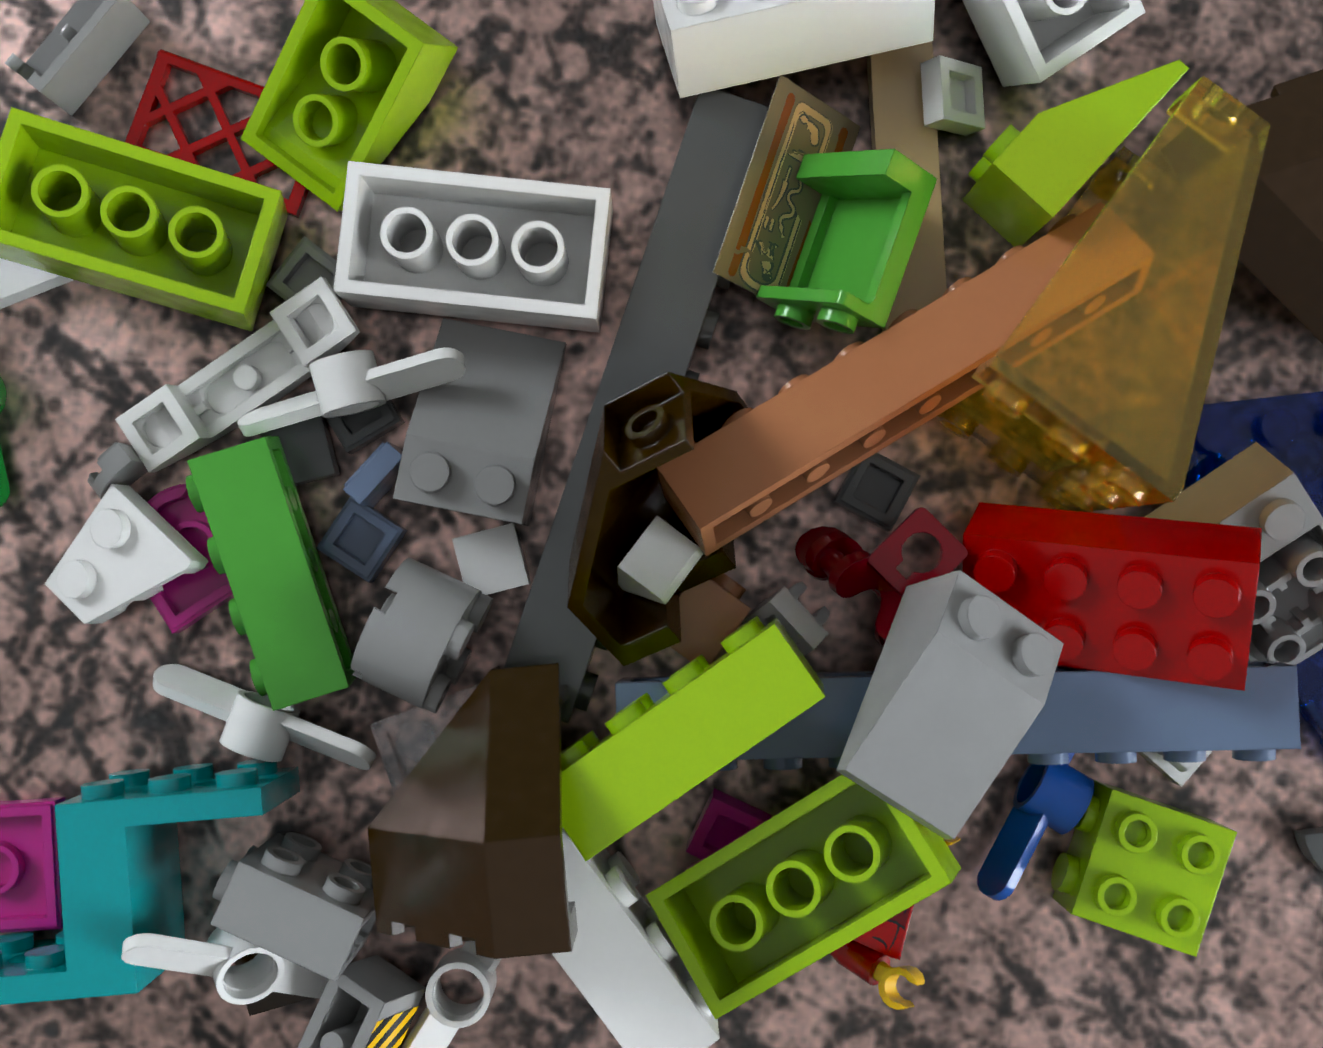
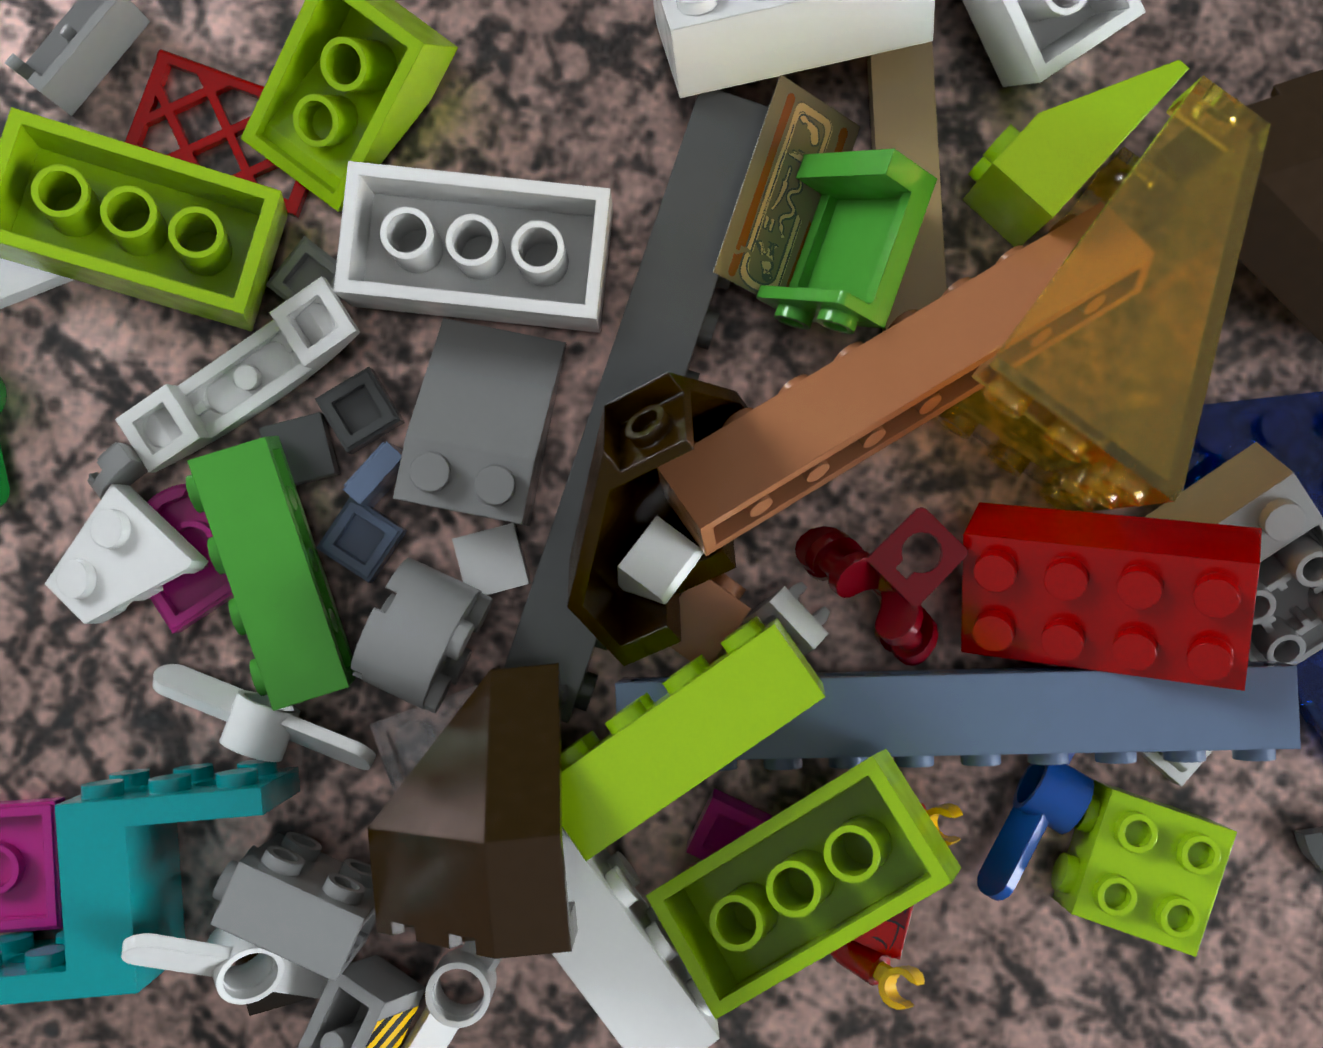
white piece [237,347,466,437] -> none
dark grey tile [833,453,920,532] -> none
light grey slope [836,570,1064,839] -> none
white tile [920,55,985,136] -> none

